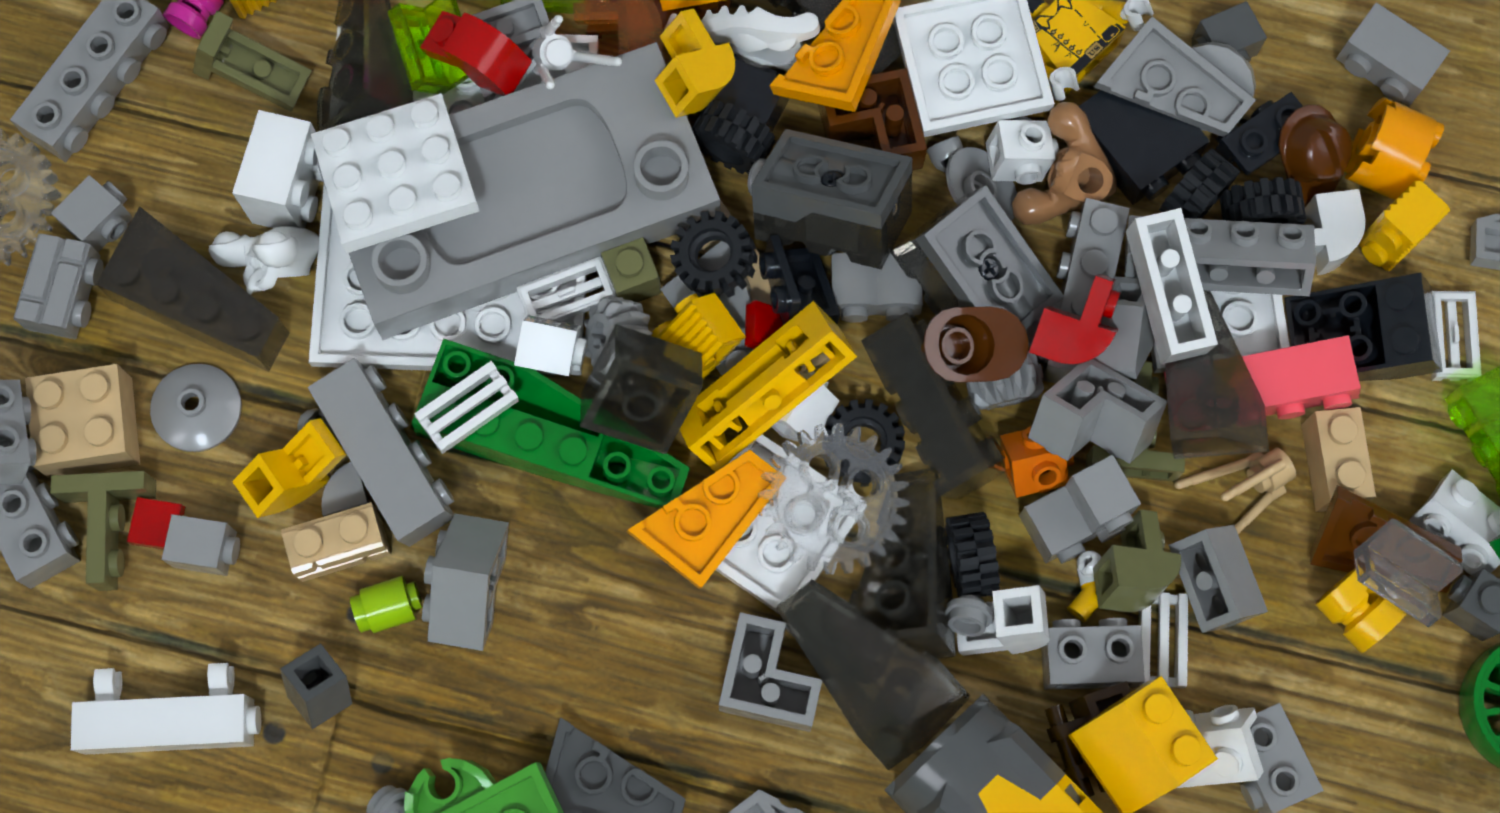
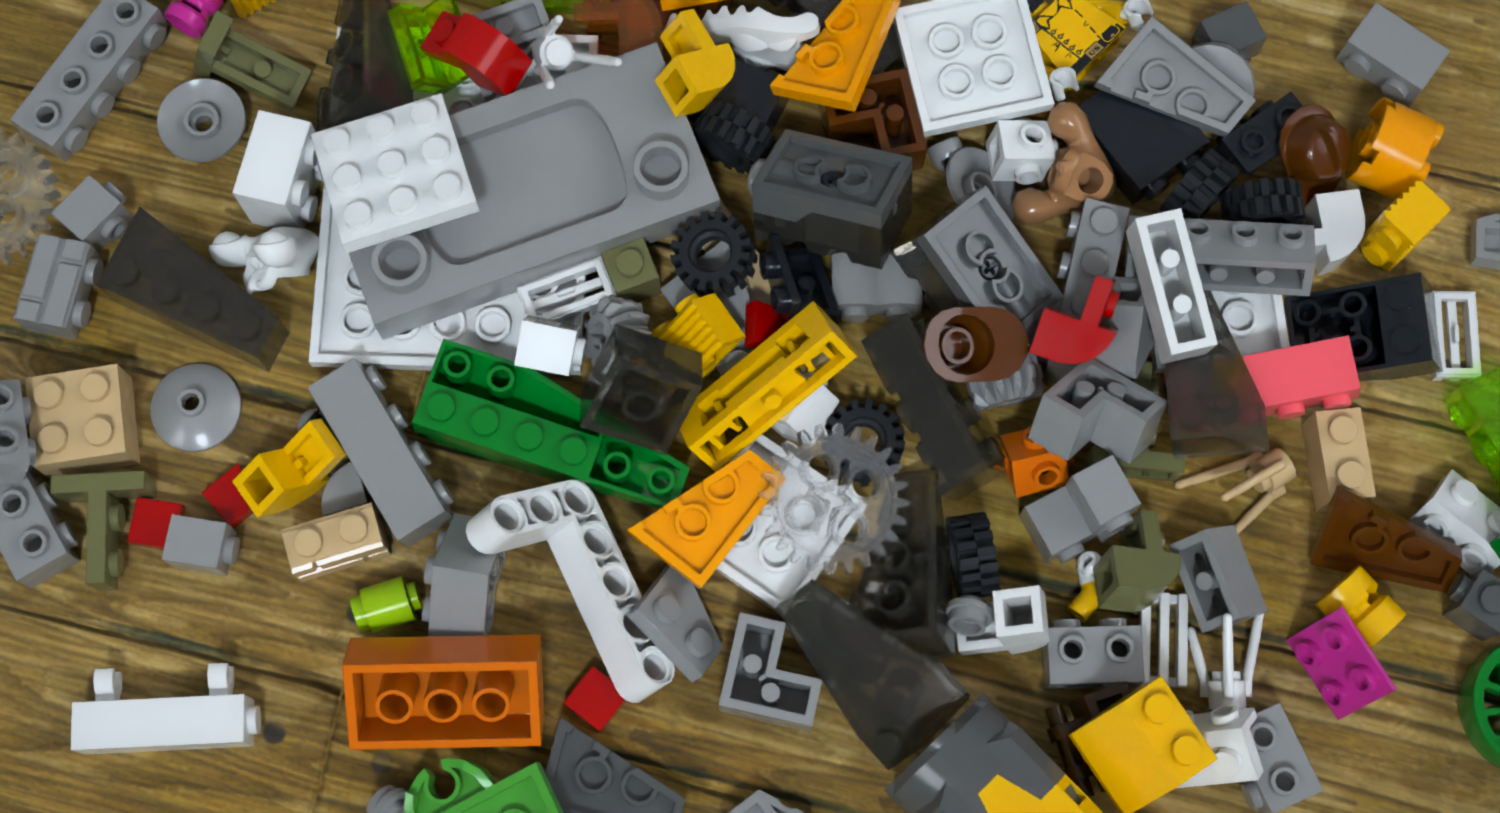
dark grey brick [280,643,352,730] -> none
white tile [414,361,519,454] -> none
clear panel [1354,519,1463,627] -> none
none -> light grey dish [157,78,246,162]
none -> red tile [201,463,253,529]
none -> orange brick [342,634,545,750]
none -> white beam [466,480,675,703]
none -> red tile [563,666,626,733]
none -> light grey wing [627,564,723,682]
none -> white plant [1188,613,1264,709]
none -> dark pink hinge [1286,606,1396,720]

